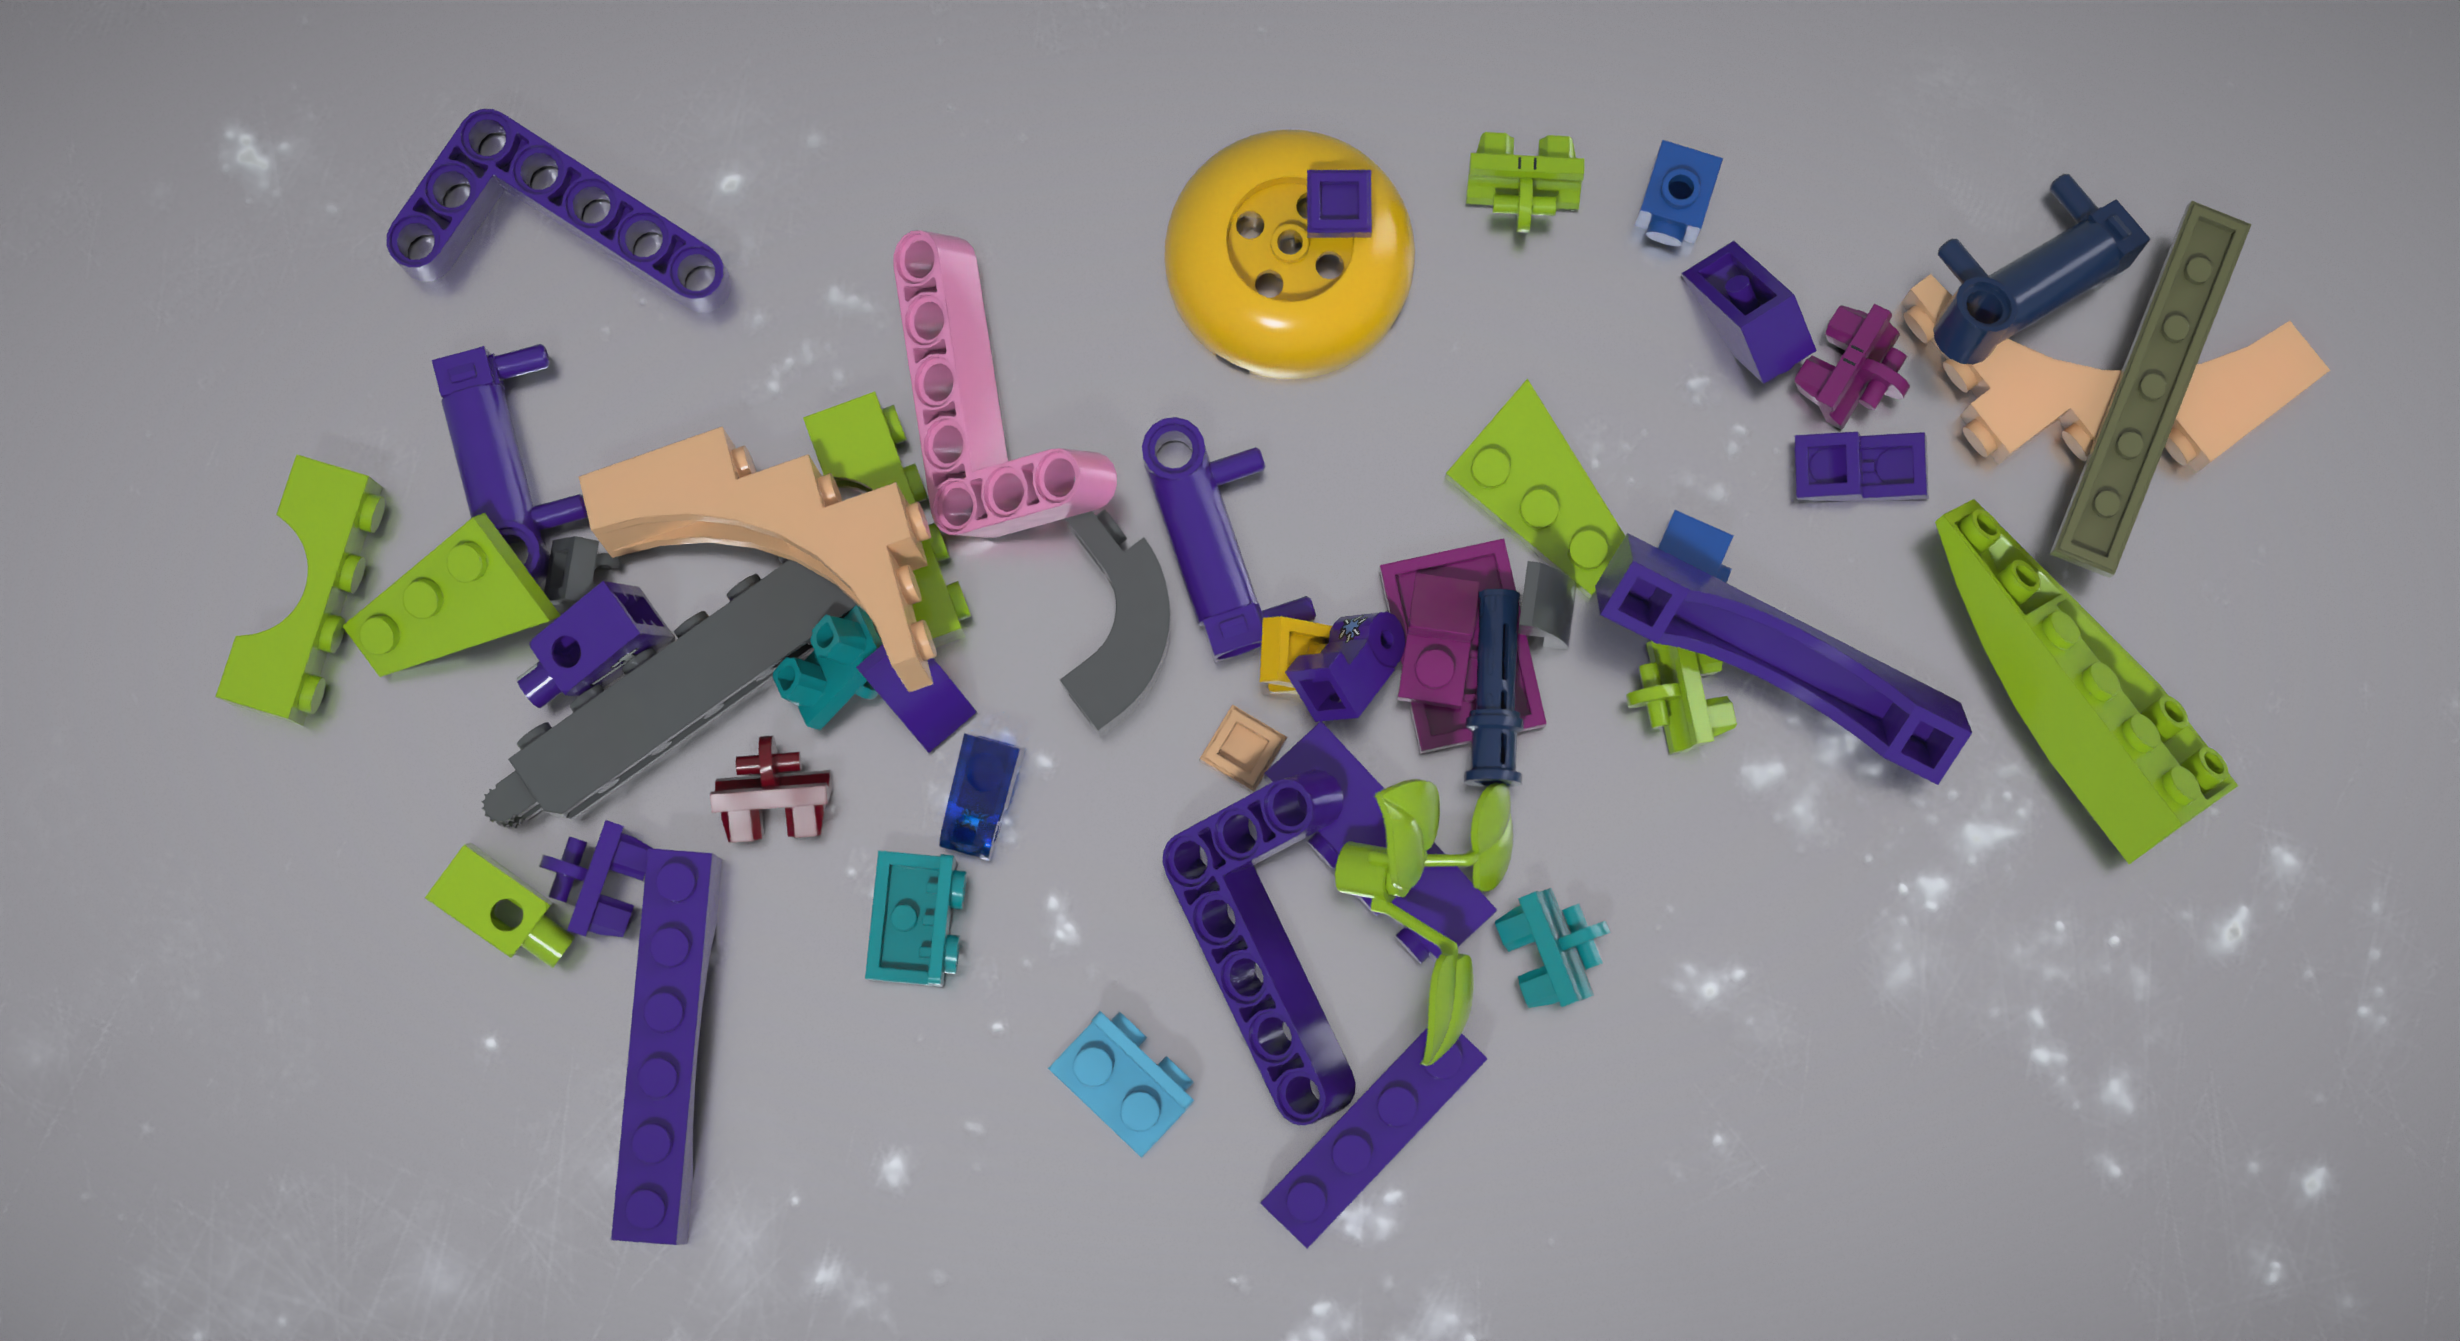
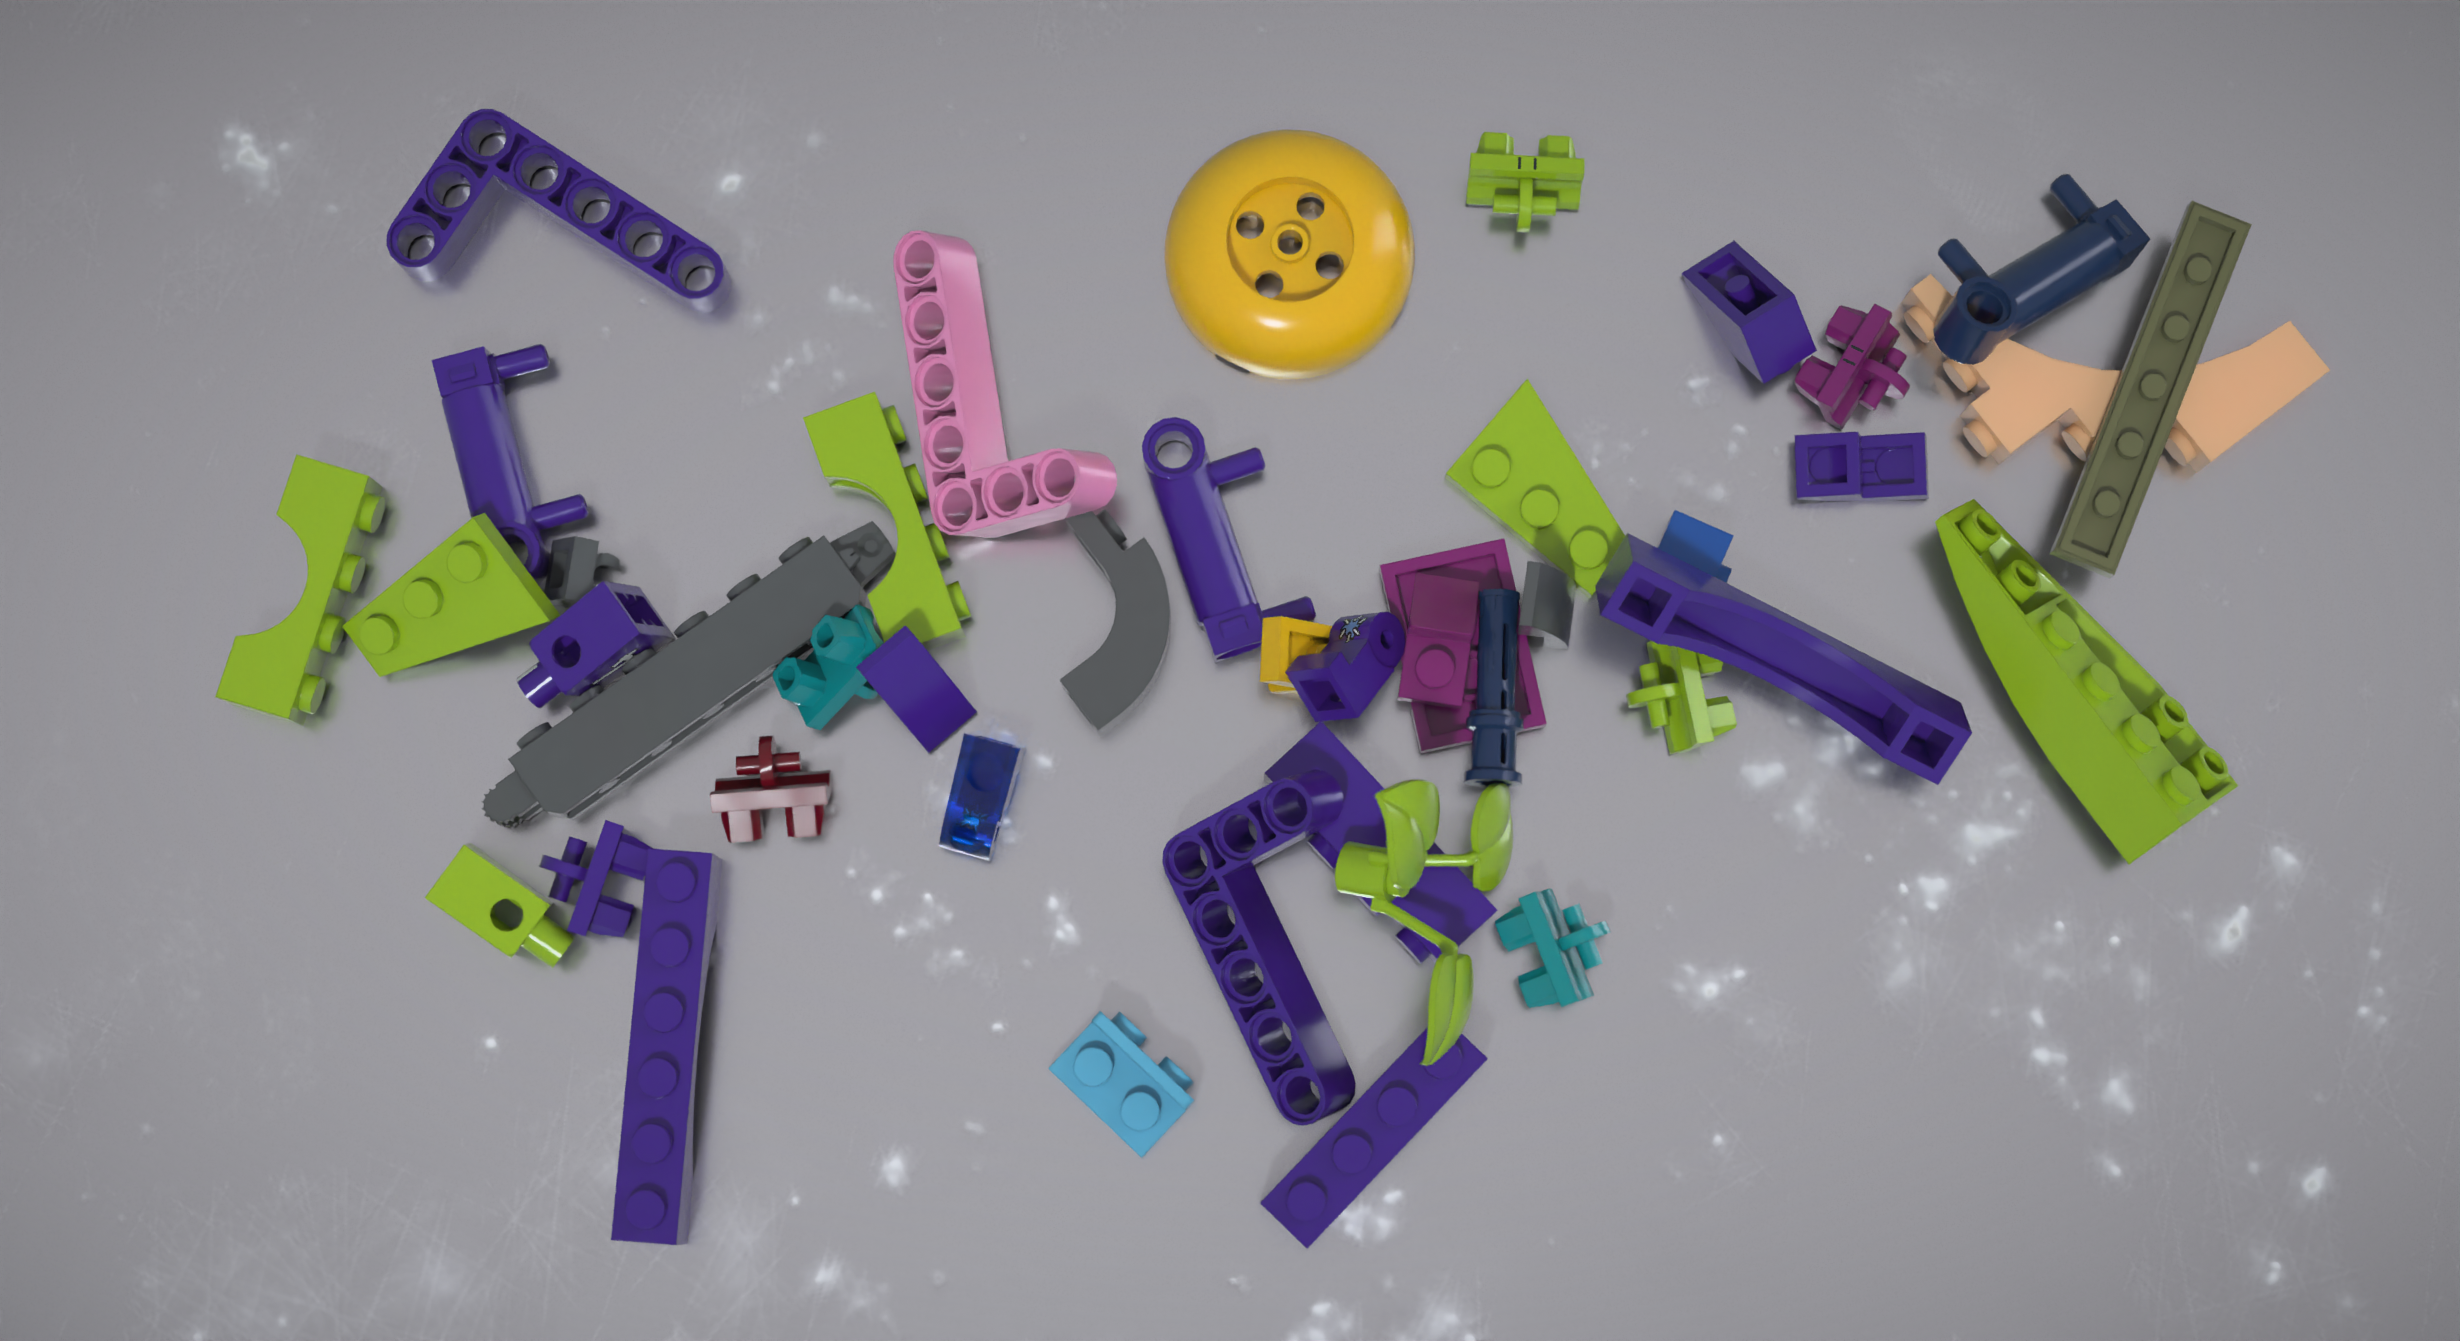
light nougat arch [579,426,937,692] -> none
teal bracket [865,850,967,987] -> none
light nougat tile [1200,704,1287,793] -> none
dark purple tile [1307,170,1372,238] -> none
blue brick [1635,140,1723,246] -> none

